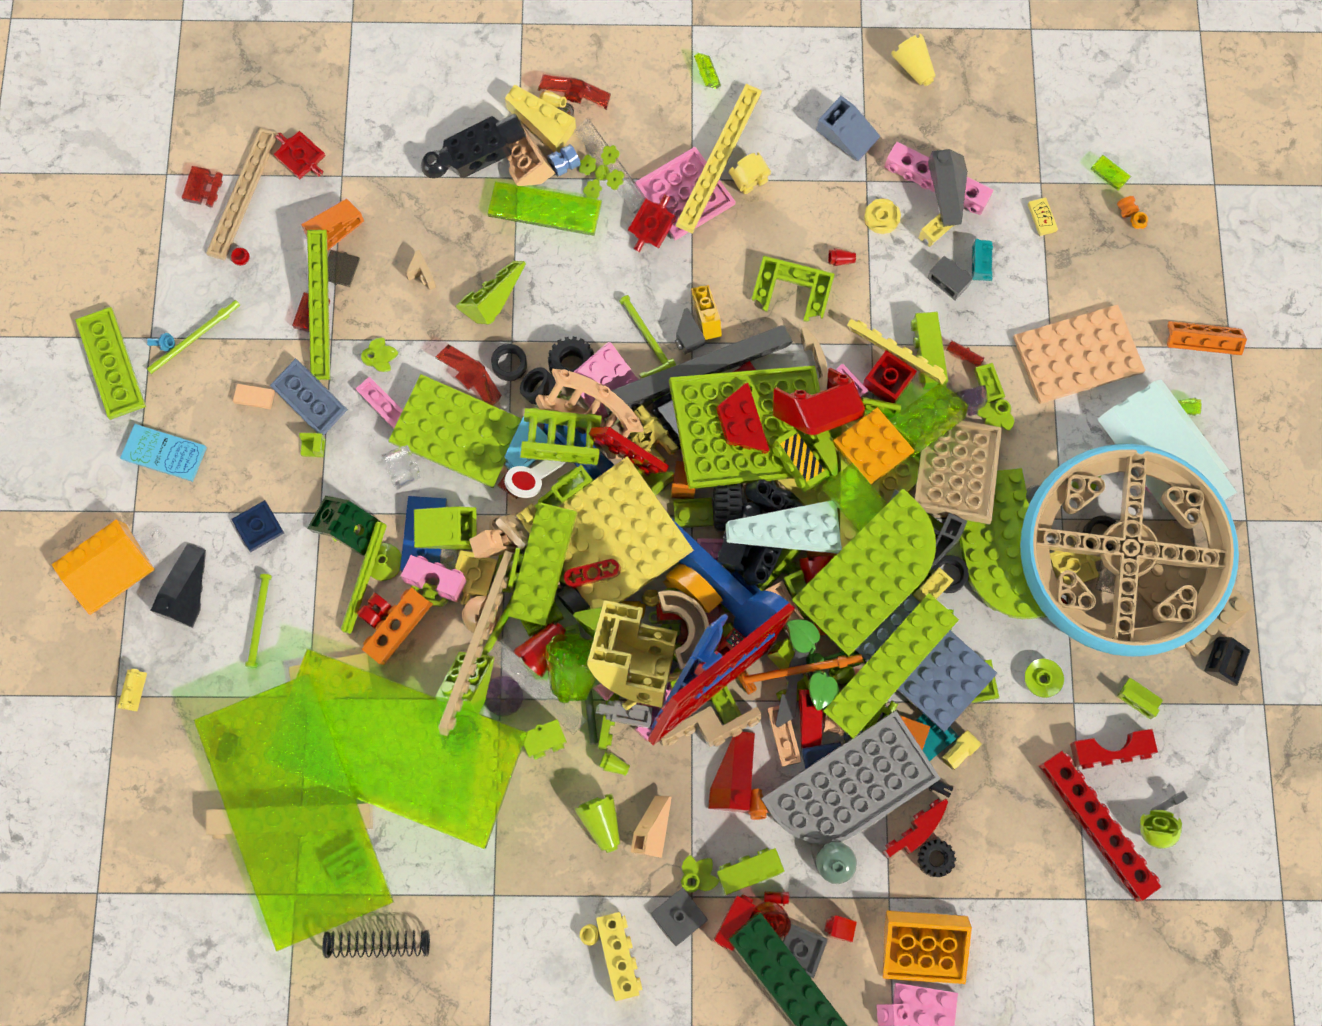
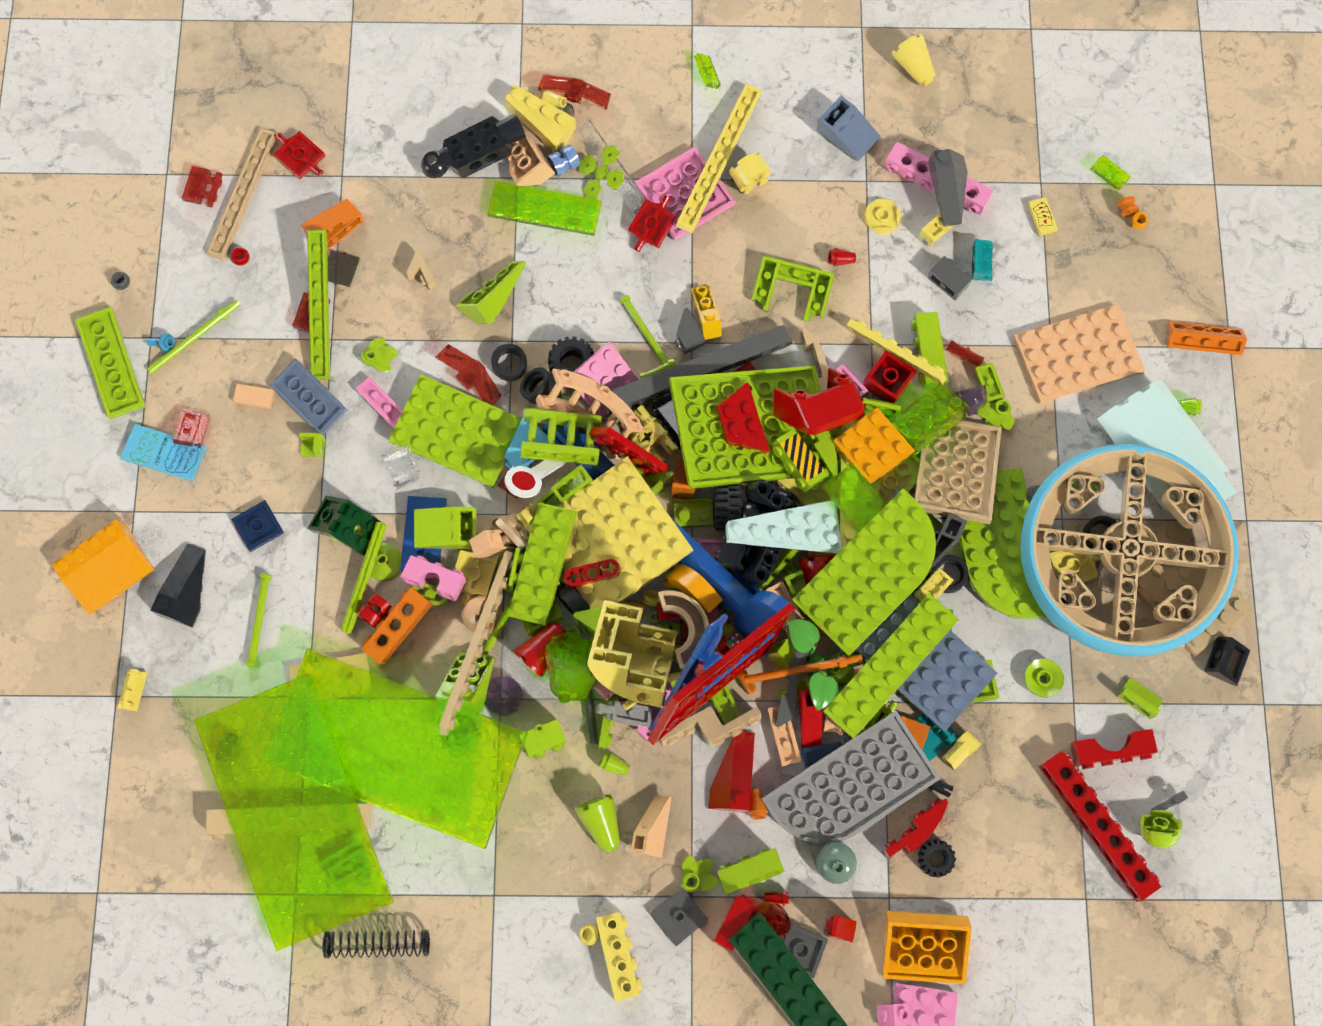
none -> dark grey plate [111,272,130,290]
none -> clear red plate [173,409,210,448]

